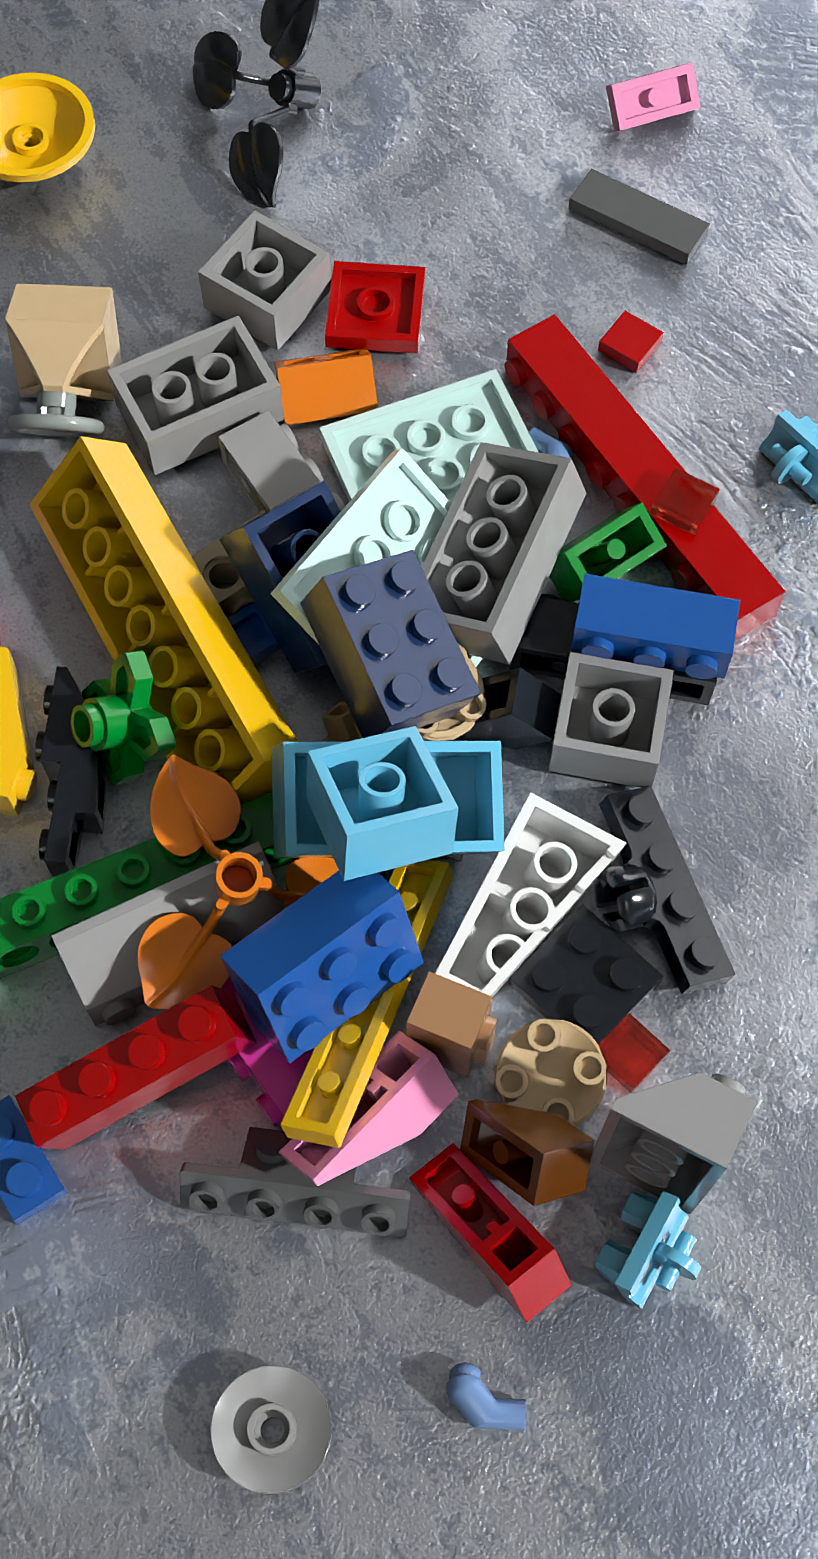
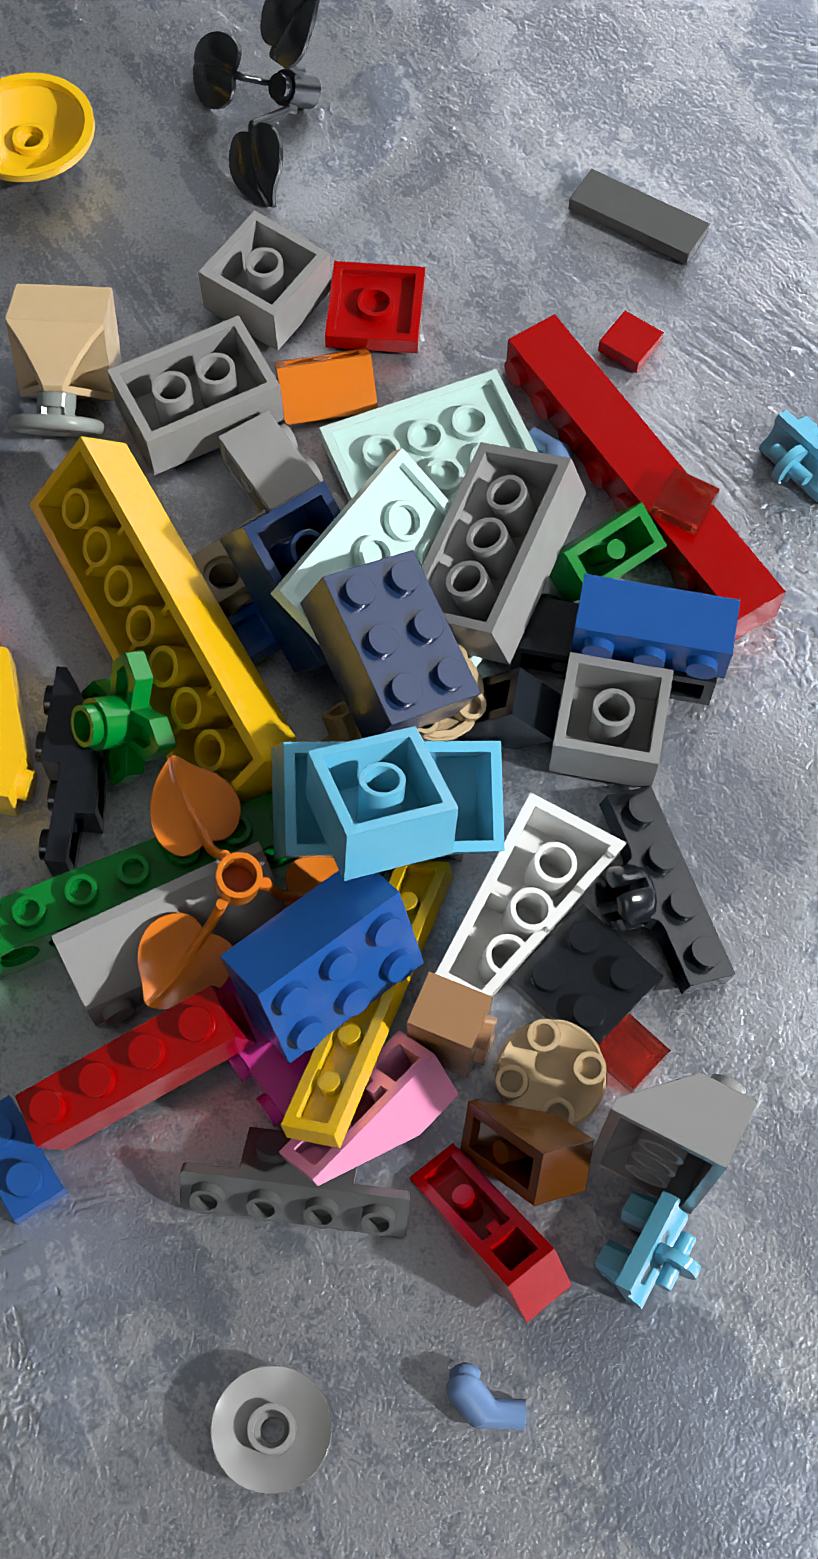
bright pink plate [606,63,701,131] -> none

